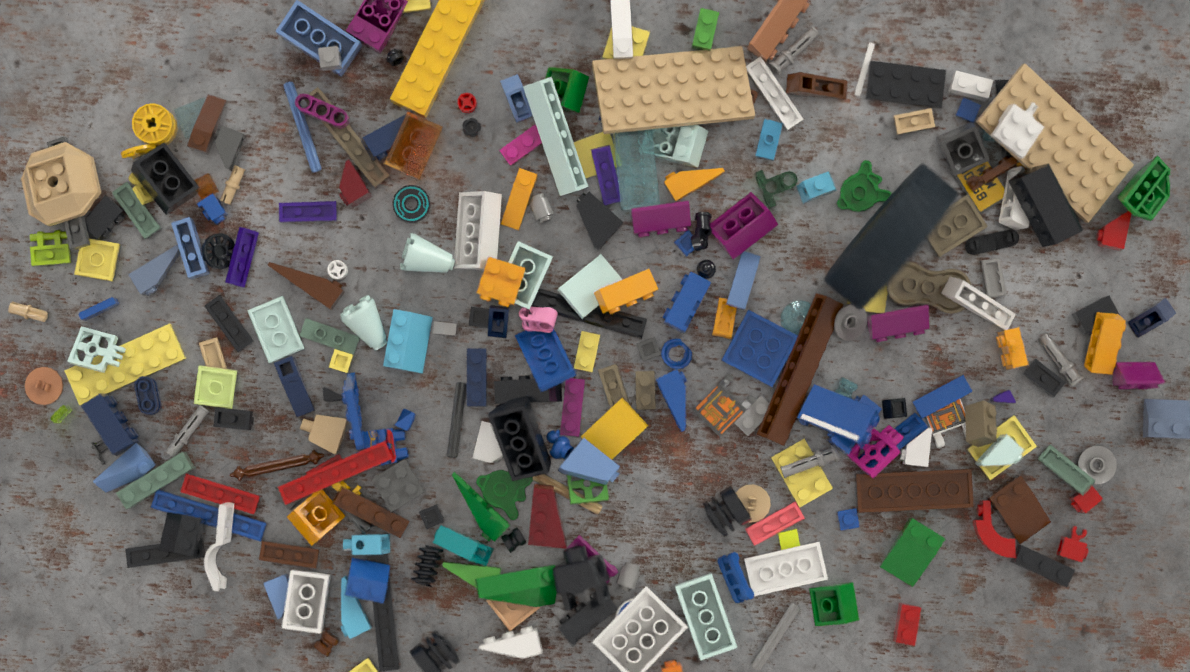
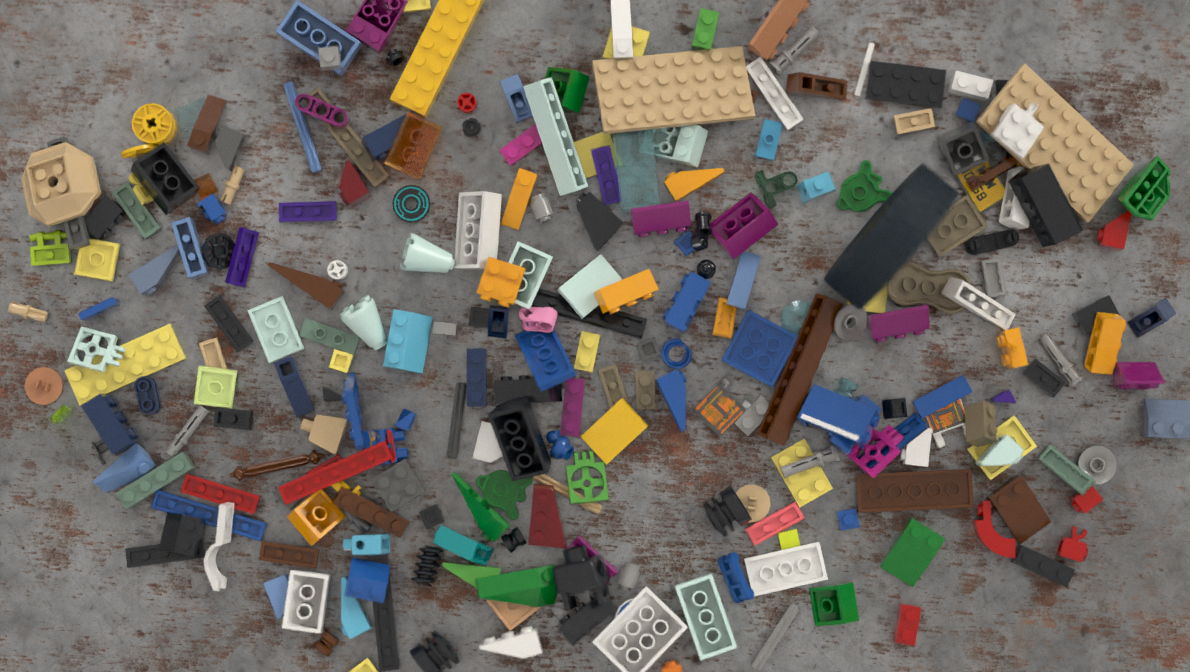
medium blue slope [558,438,620,485] -> none

